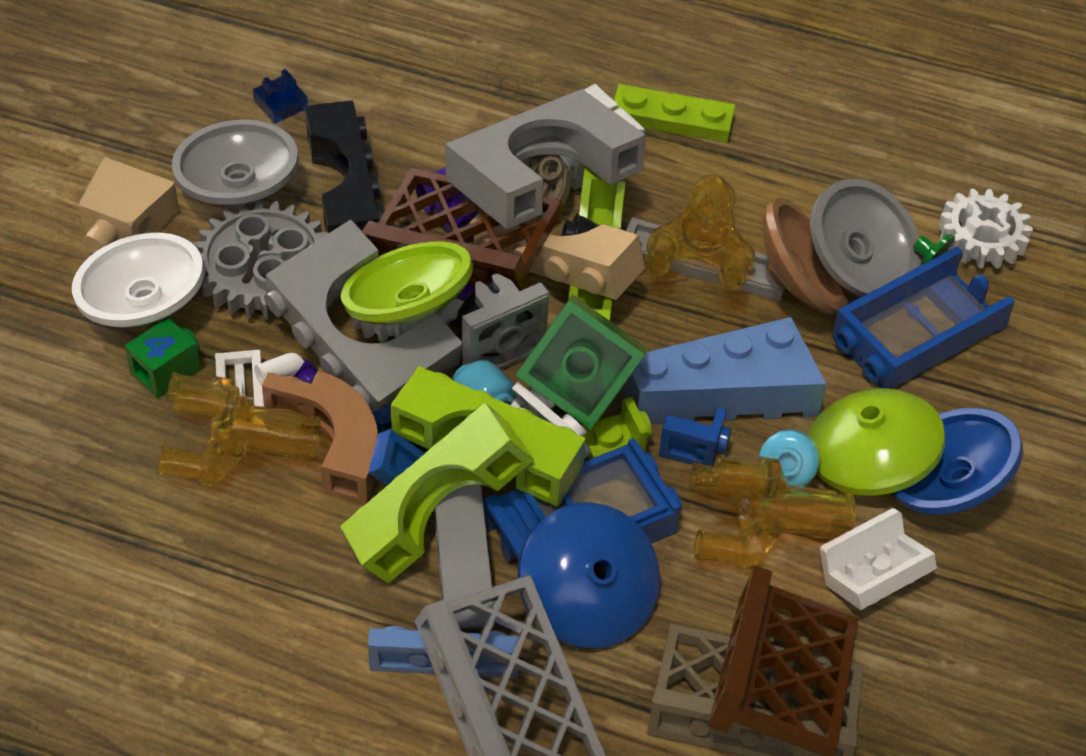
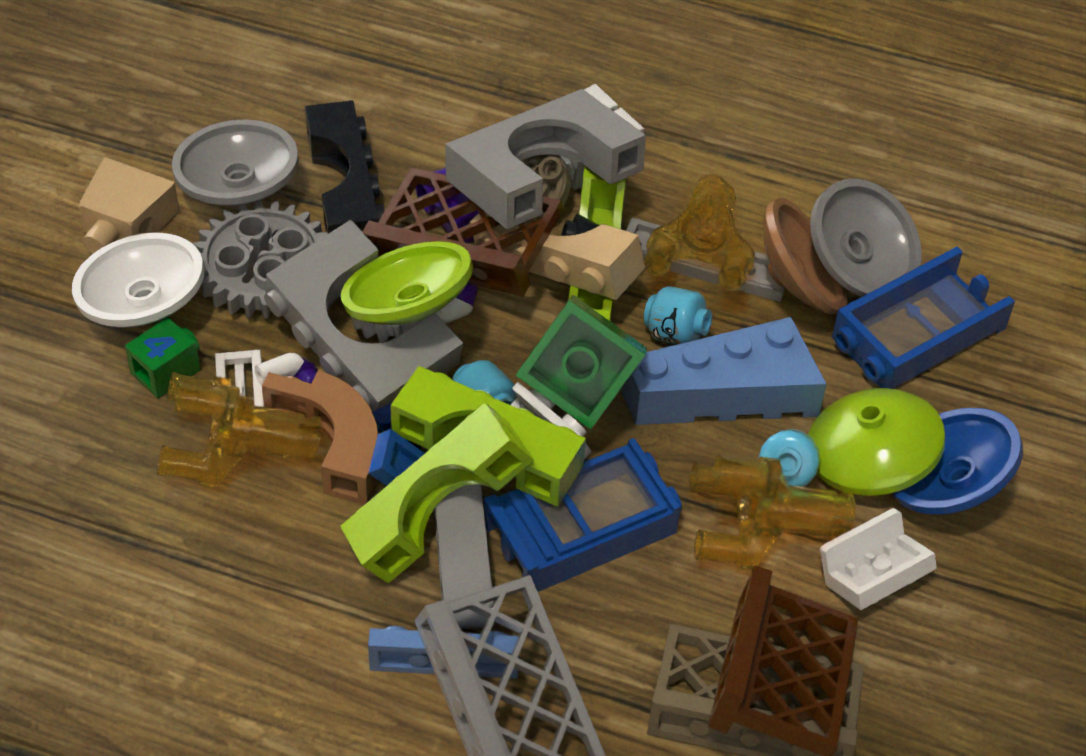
clear blue tile [252,69,308,124] -> none
light grey piece [456,274,549,370] -> none
blue dish [518,502,660,649] -> none
lime bracket [581,397,652,460] -> none
lime plate [614,84,736,143] -> none
blue bracket [659,408,732,470] -> none
green plant [912,234,955,265] -> none
white gear [938,189,1033,269] -> none
none -> medium azure head [644,286,712,345]

